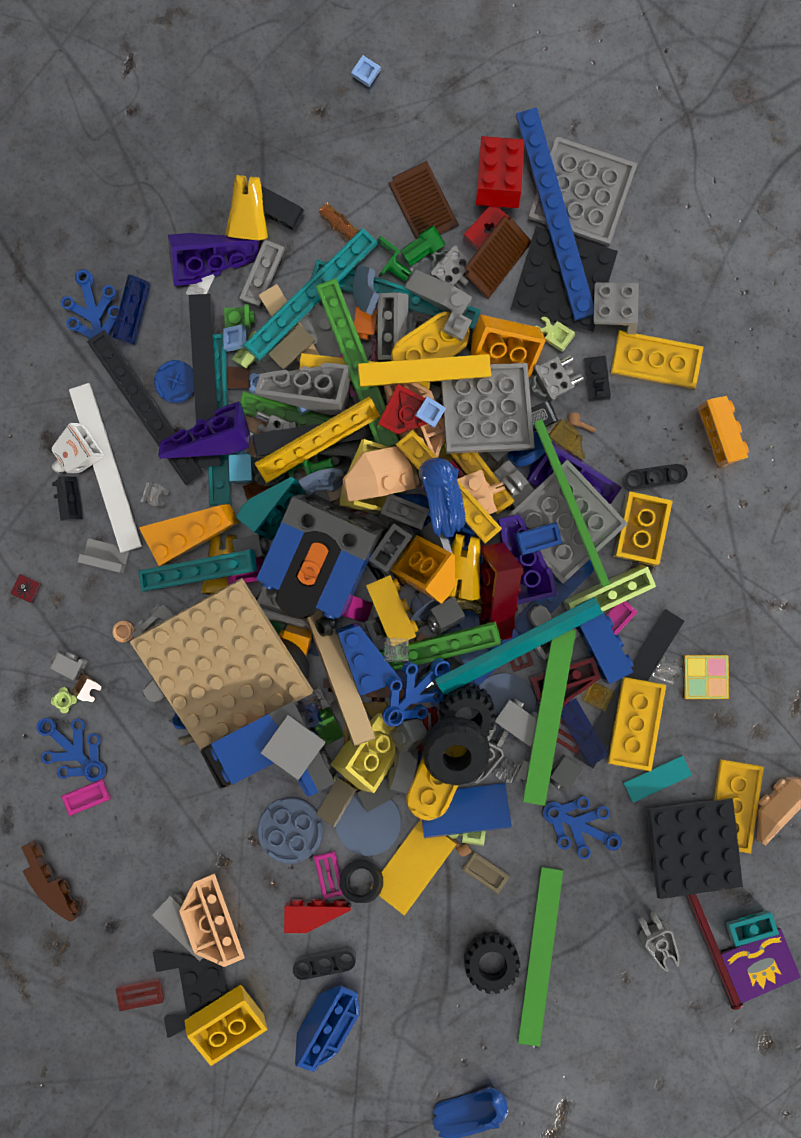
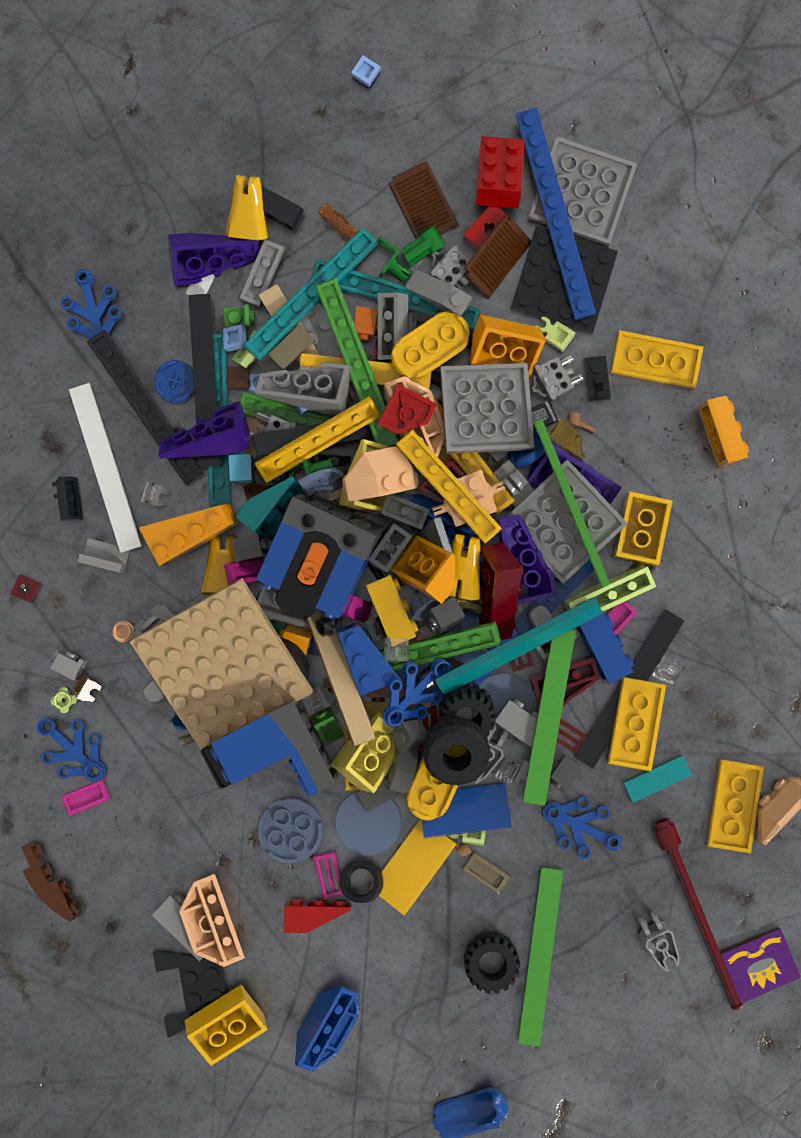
white torso [52,423,105,474] -> none
clear blue tile [112,275,150,344] -> none
clear red tile [116,979,164,1011] -> none
teal tile [138,549,257,592] -> none
light grey tile [261,715,326,780] -> none
black beam [293,946,356,980] -> none
clear blue tile [305,704,323,729] -> none
dark tan tile [316,777,357,827] -> none
sand blue tile [353,265,380,315] -> none
yellow tile [358,354,491,387] -> none
light blue plate [415,396,446,428] -> none
blue hair [419,458,465,538] -> none
light grey tile [442,310,472,341] -> none
blue tile [514,522,562,555] -> none
clear blue tile [561,698,609,766] -> none
clear yellow plate [584,682,614,712] -> none
light grey bracket [594,282,639,334] -> none
black beam [622,464,688,491] -> none
black plate [647,798,743,899] -> none
tile [683,655,729,699] -> none
teal brick [725,910,779,947] -> none

